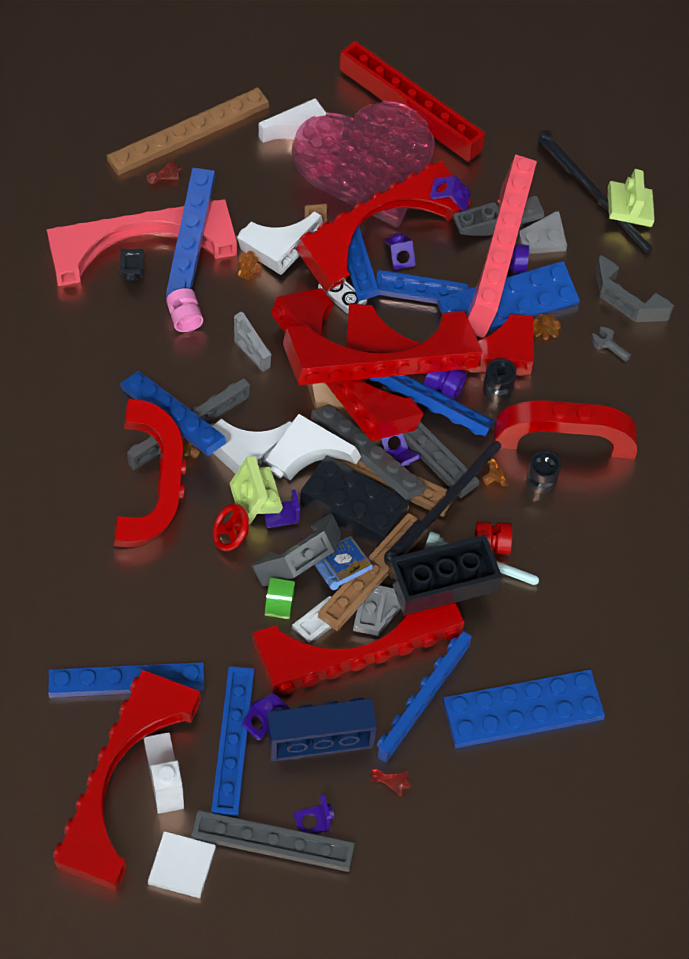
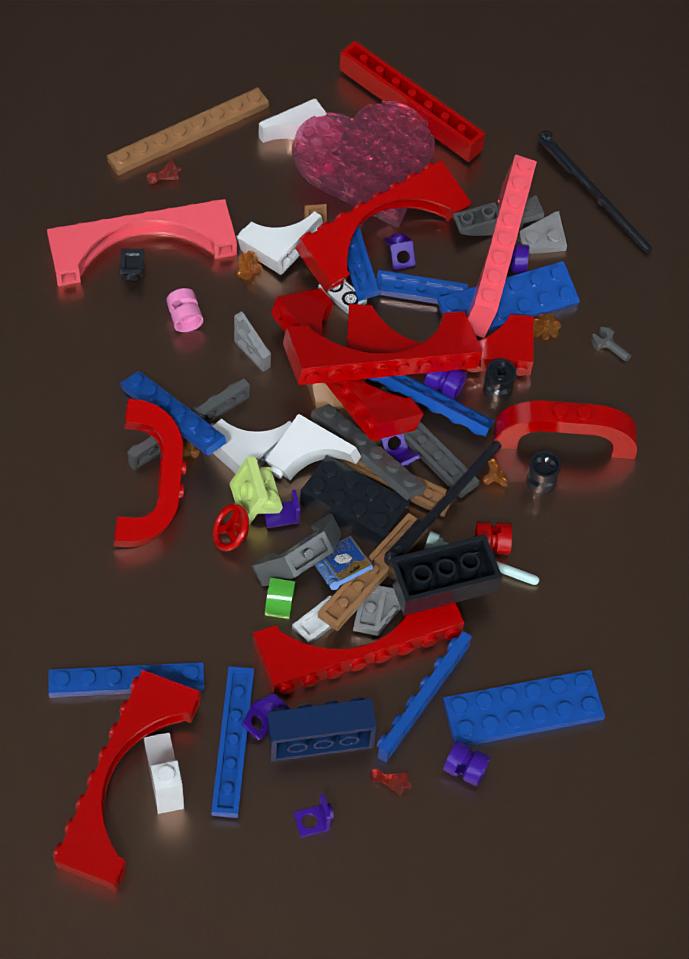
white tile [148,831,216,898] -> none
blue plate [166,168,216,297] -> none
dark grey plate [191,811,355,872] -> none
dark purple bracket [430,176,471,211] -> none
dark grey slope [595,255,674,322] -> none
yellowish green bracket [608,169,654,227] -> none
none -> dark purple wheel [443,740,491,787]

